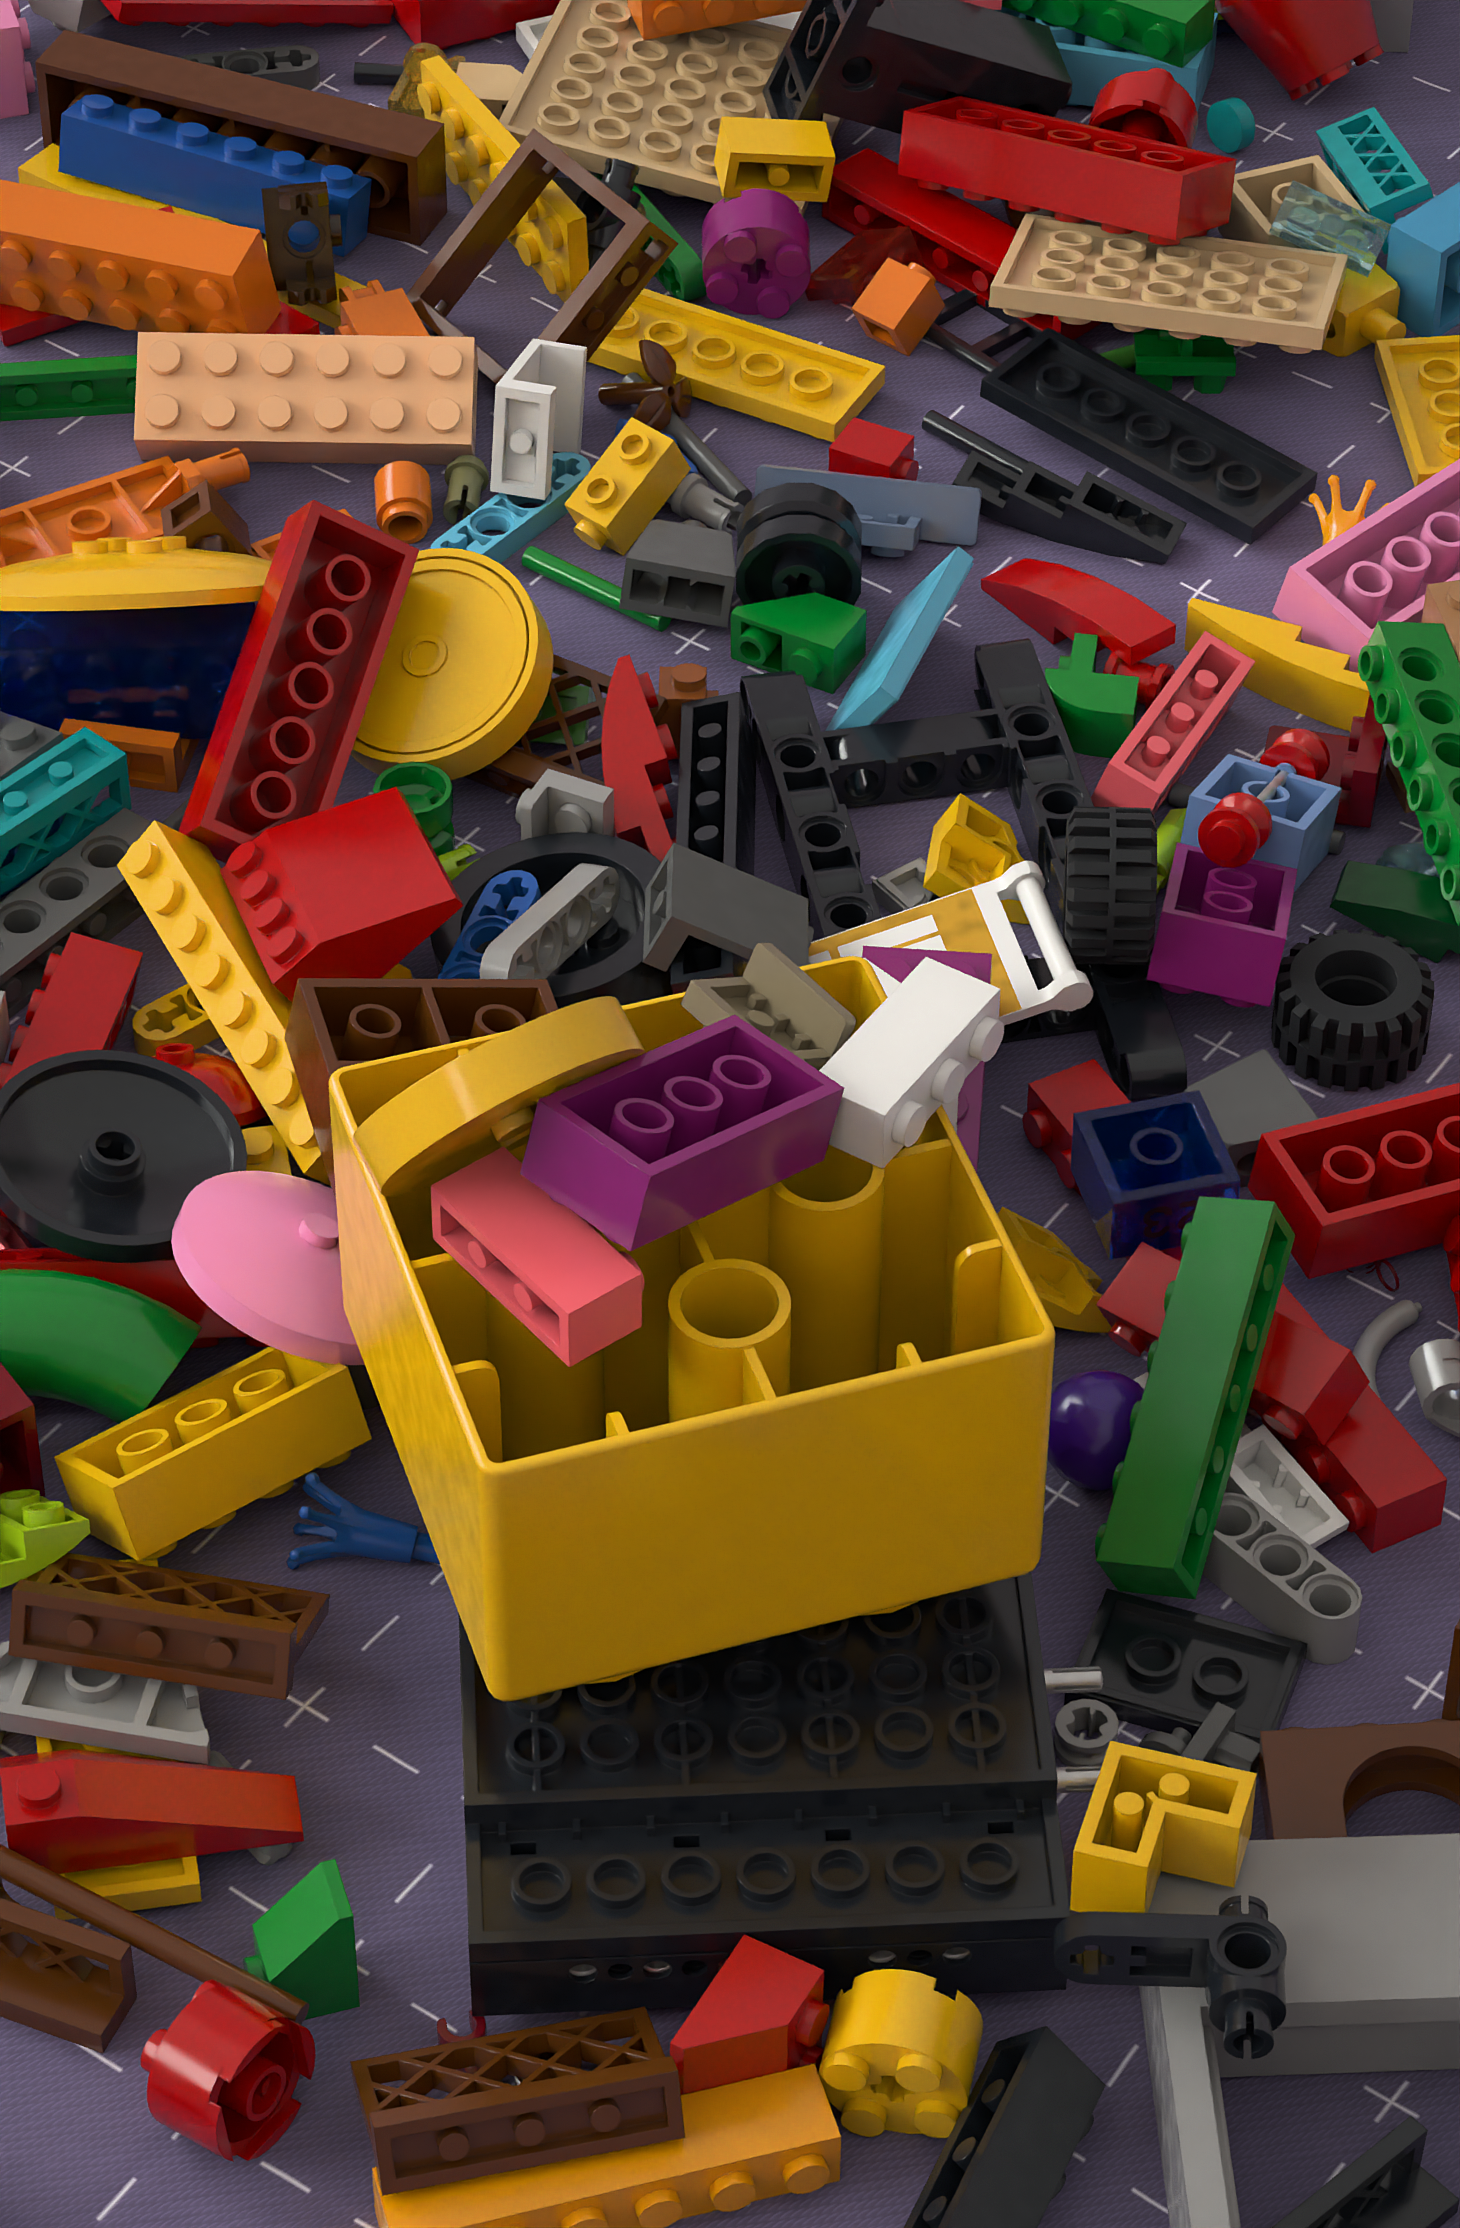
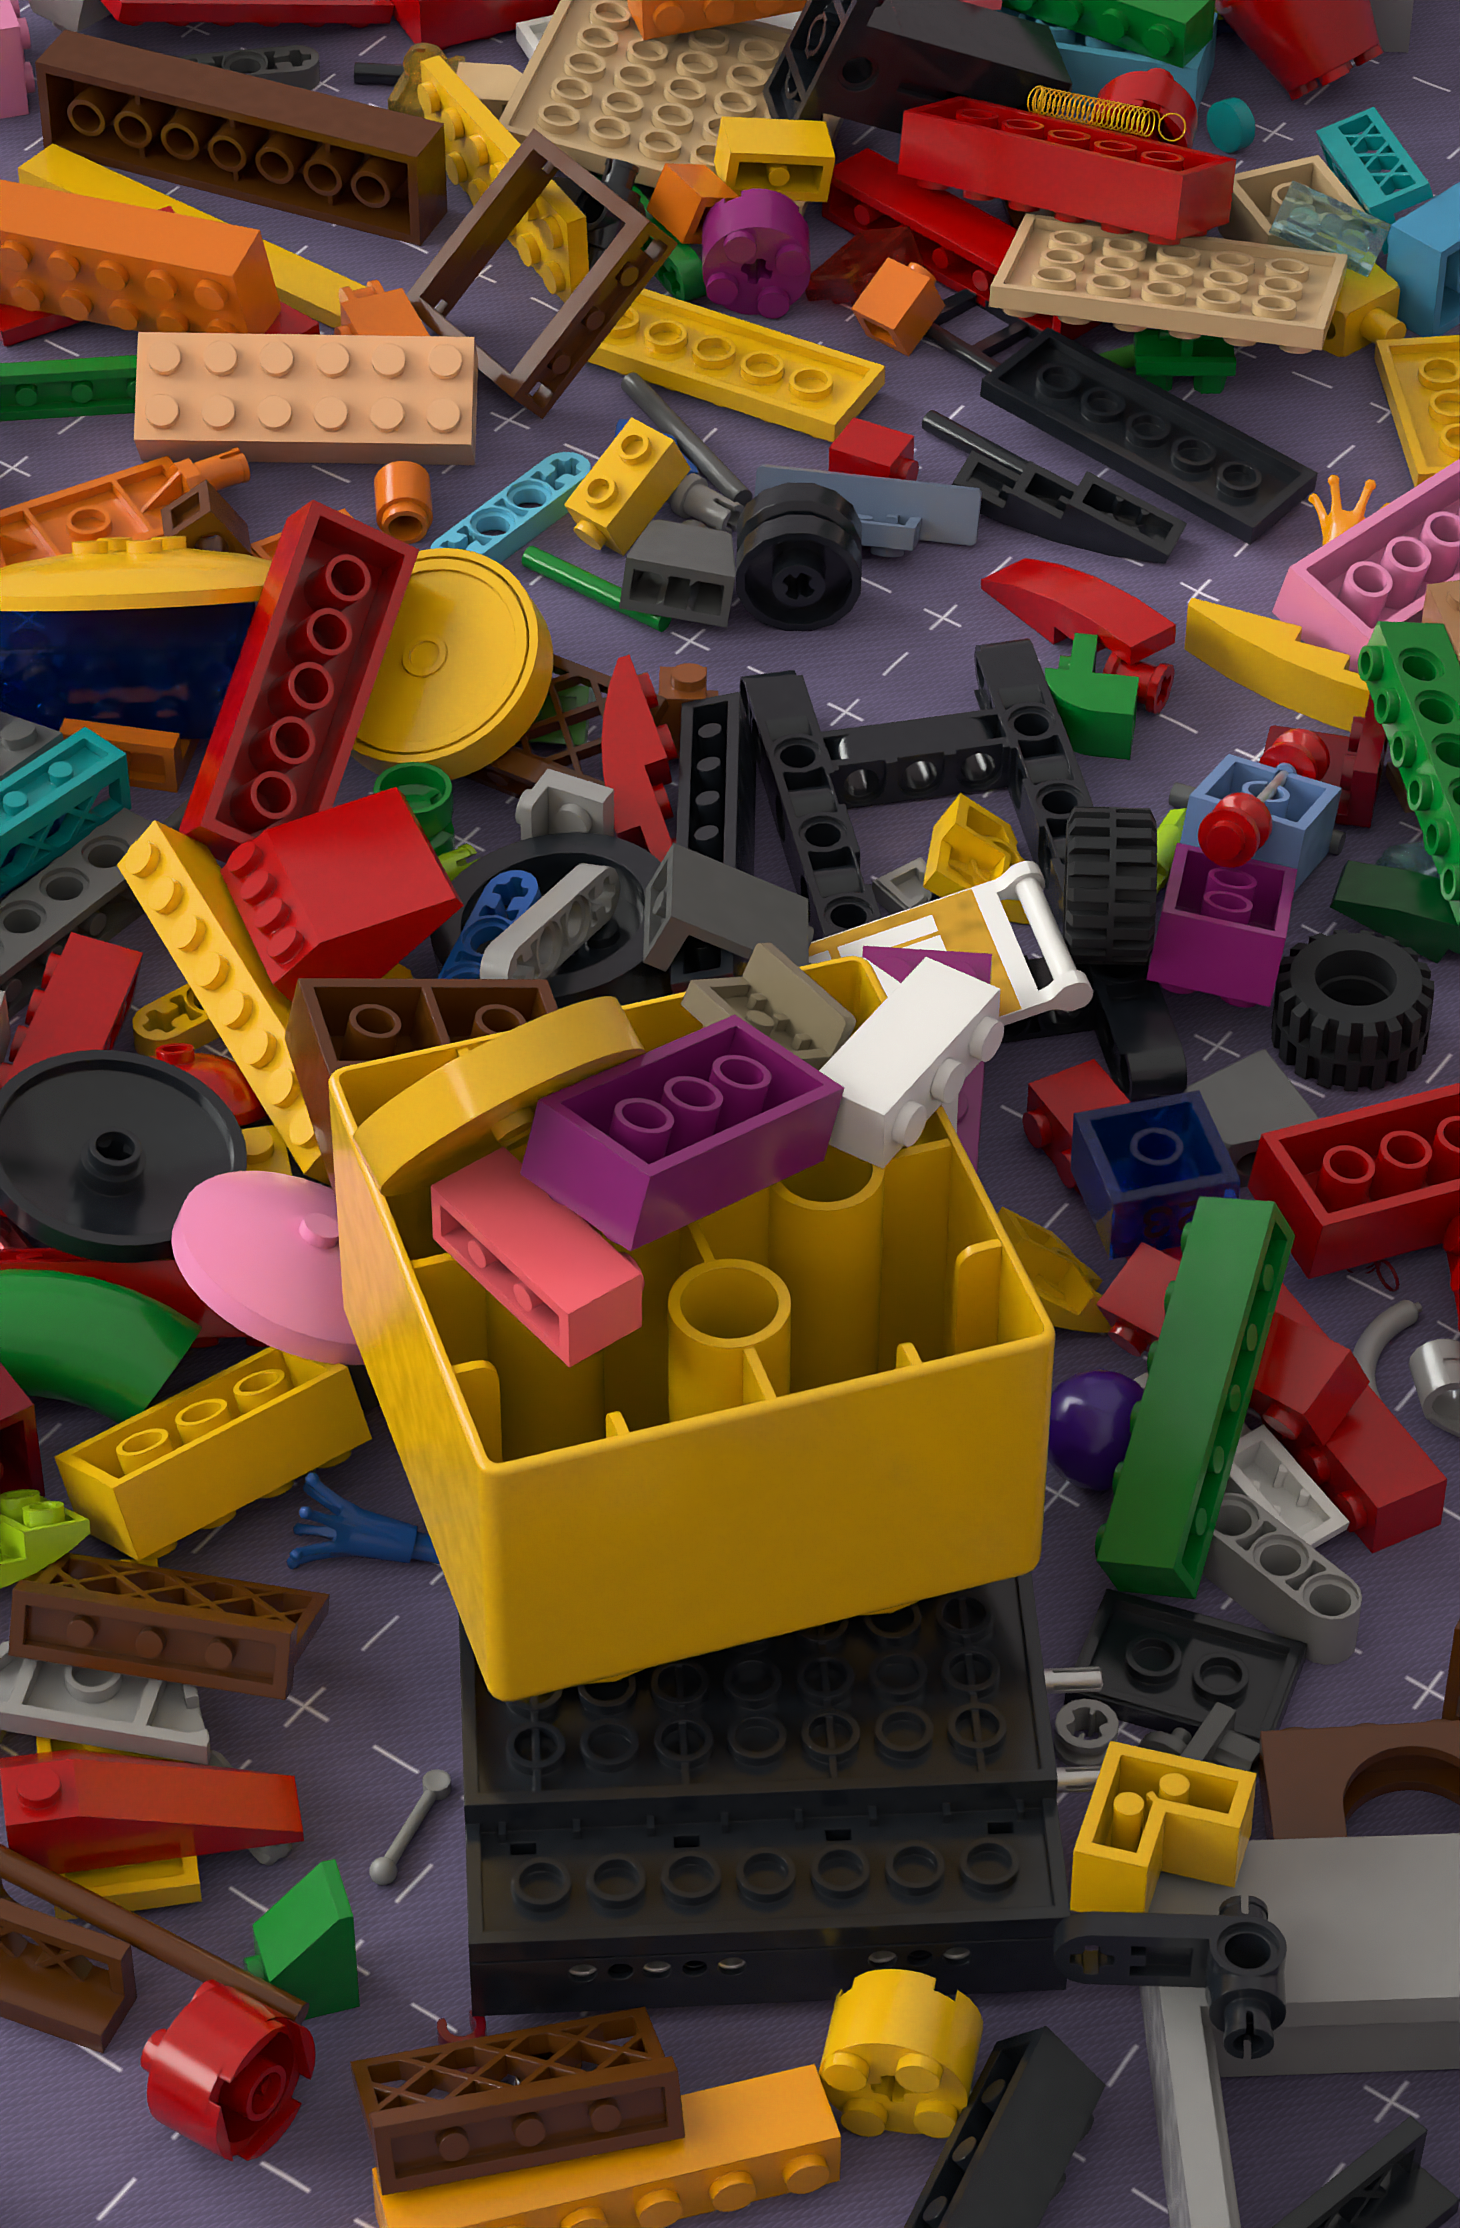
blue brick [58,94,372,257] -> none
dark brown piece [261,182,343,306] -> none
olive pin [443,455,489,525] -> none
white panel [490,338,587,500] -> none
reddish brown plant [598,340,692,432] -> none
red slope [670,1934,830,2095] -> none
green slope [731,592,867,694] -> none
medium azure tile [826,546,974,731] -> none
coral brick [1091,631,1256,816] -> none
none -> light grey hinge [369,1769,451,1885]
none -> orange brick [646,163,740,244]
none -> yellow piece [1027,85,1186,142]

